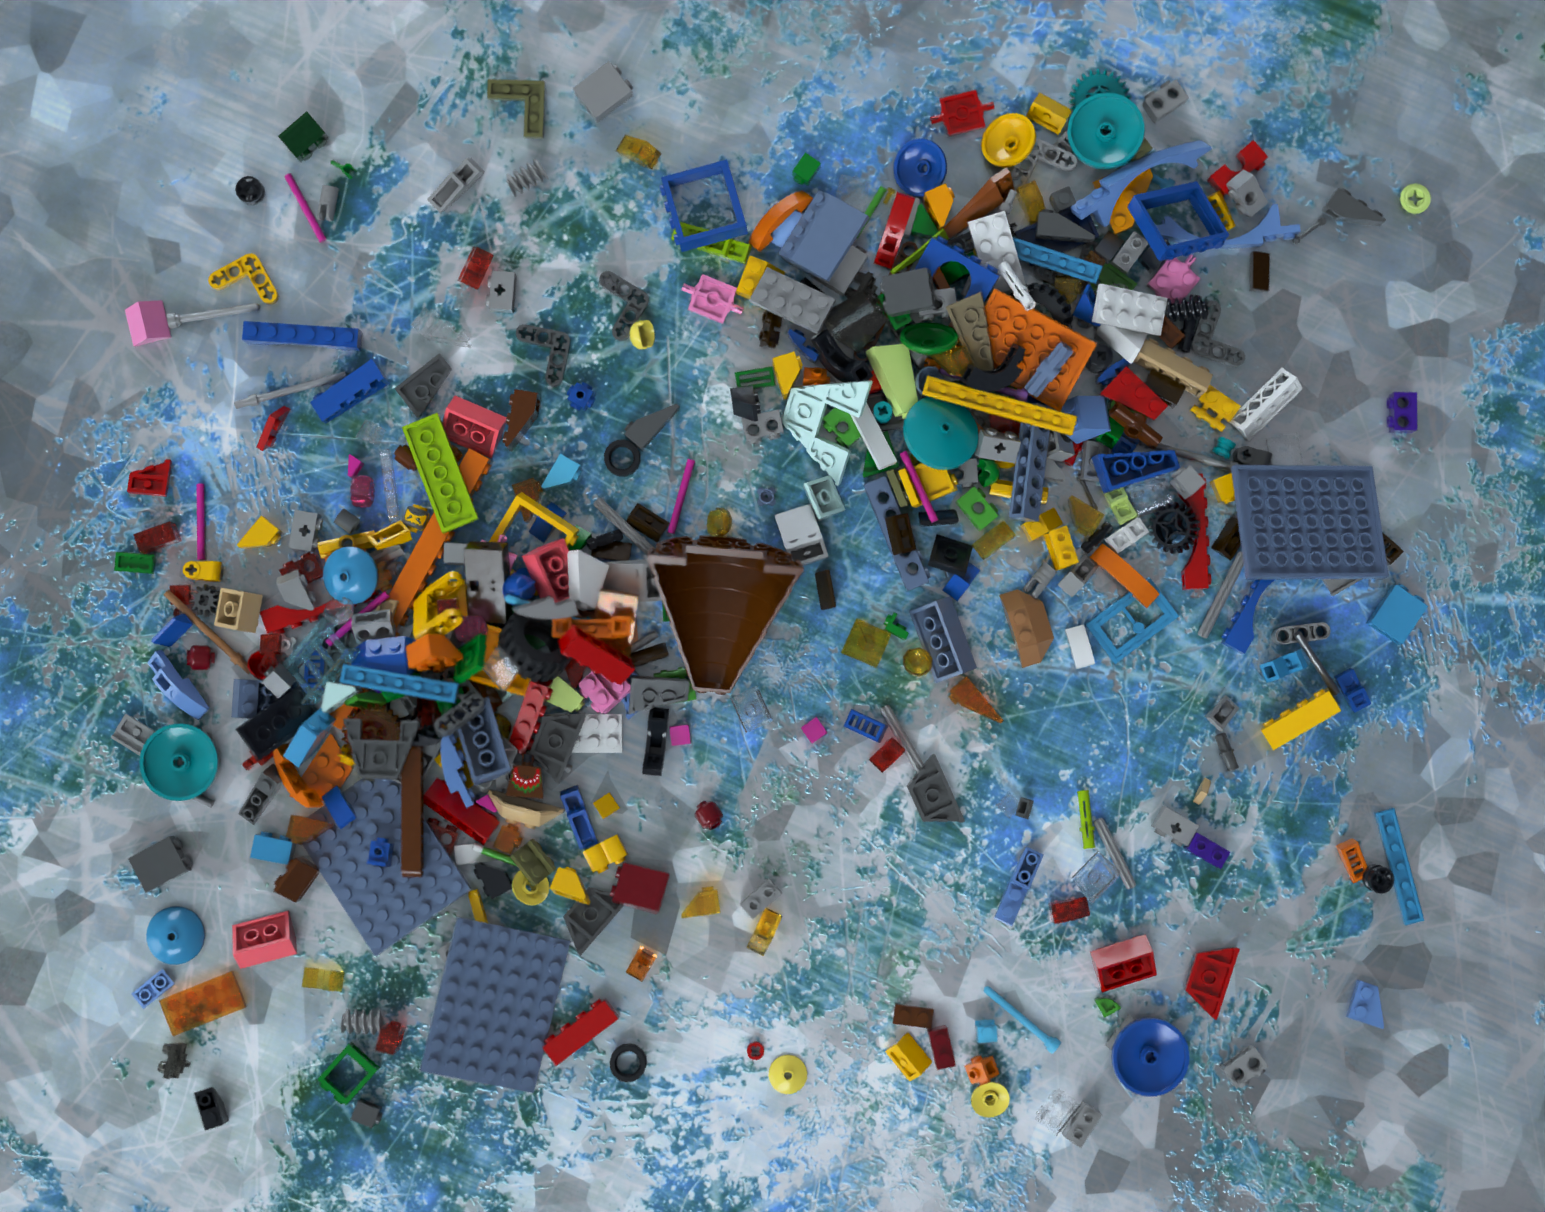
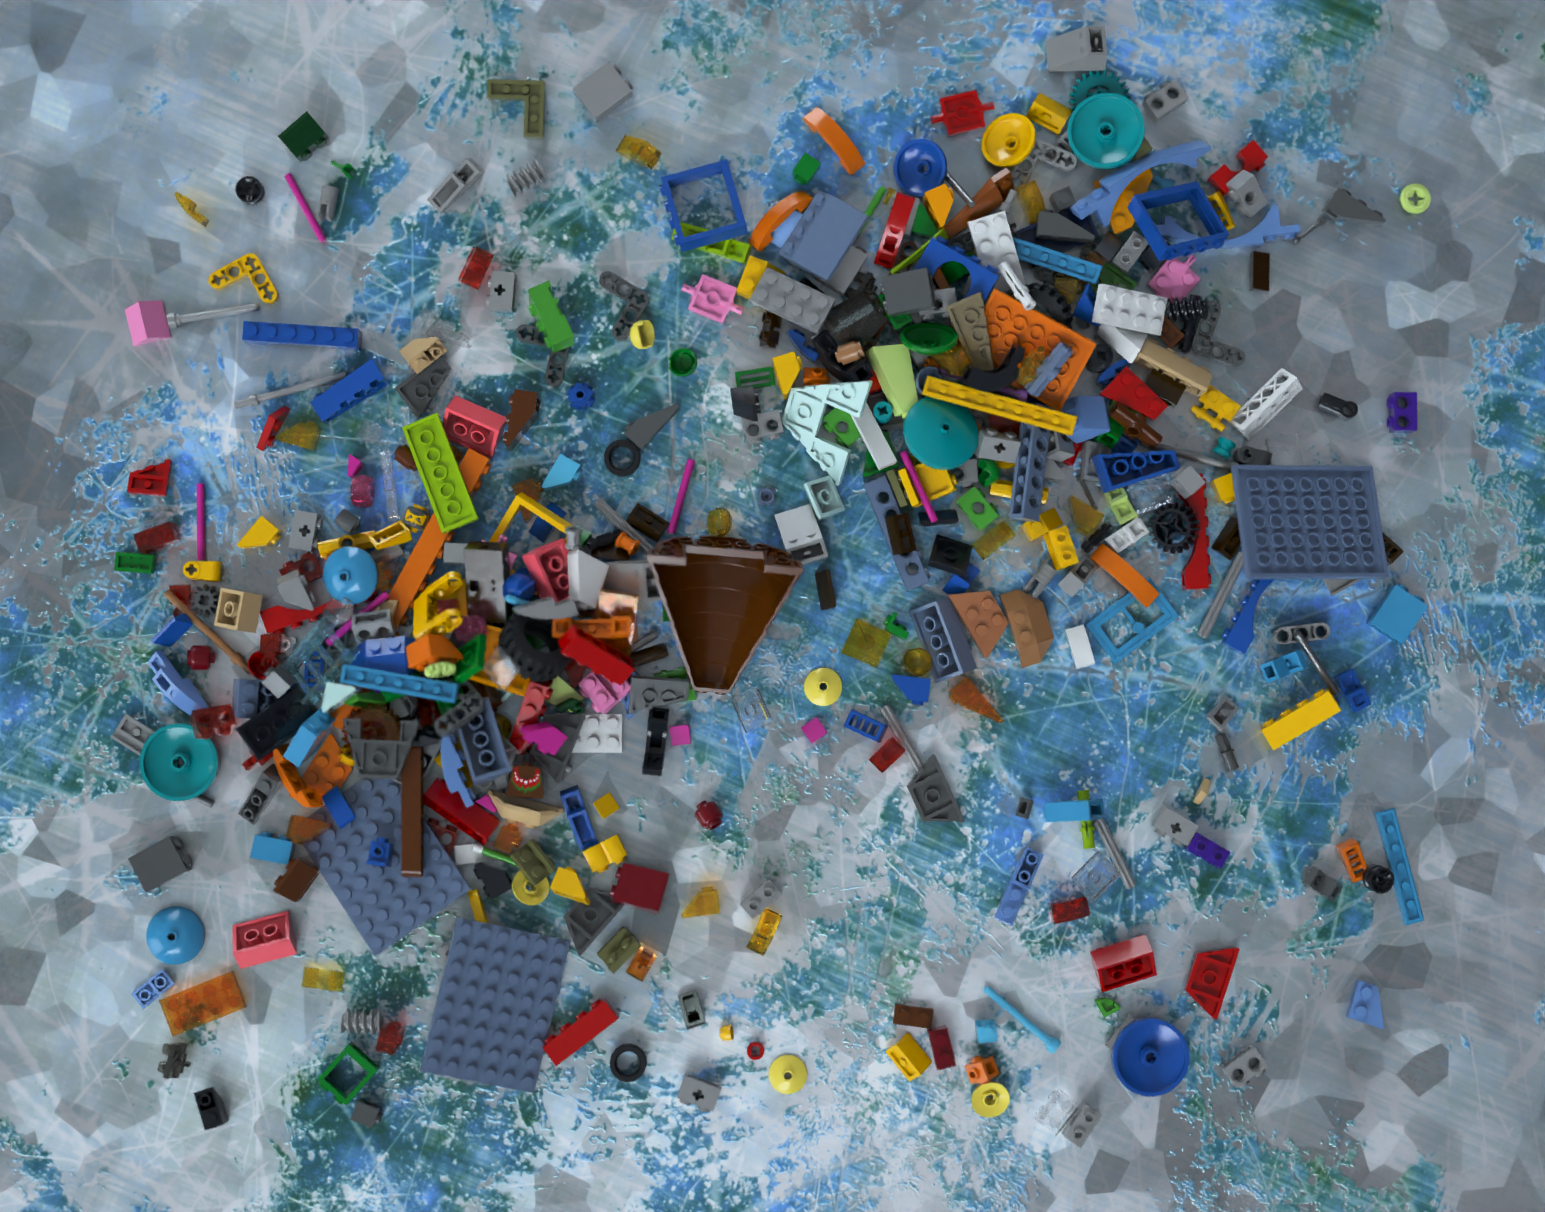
none -> clear yellow slope [174,192,209,227]
none -> clear red brick [190,704,237,740]
none -> clear yellow slope [275,421,321,451]
none -> tan slope [399,337,447,374]
none -> yellowish green gear [424,662,456,679]
none -> dark pink slope [519,721,568,756]
none -> bright green wedge [527,281,575,353]
none -> dark green arm [555,698,585,714]
none -> light grey bush [565,526,582,550]
none -> olive bracket [597,927,641,974]
none -> orange bush [615,532,640,556]
none -> green hair [669,348,698,377]
none -> light grey brick [677,1073,722,1112]
none -> pearl dark grey slope [678,989,706,1030]
none -> yellow hinge [719,1024,734,1041]
none -> orange slope [802,107,865,176]
none -> light yellow dish [804,668,842,706]
none -> medium nougat brick [835,341,865,365]
none -> blue slope [891,674,931,706]
none -> flat silver bar [945,171,976,208]
none -> nougat wing [947,590,1008,658]
none -> clear yellow slope [1018,346,1044,386]
none -> dark azure brick [1043,799,1104,822]
none -> light grey slope [1046,26,1108,71]
none -> dark grey brick [1302,866,1343,902]
none -> black piece [1317,392,1358,421]

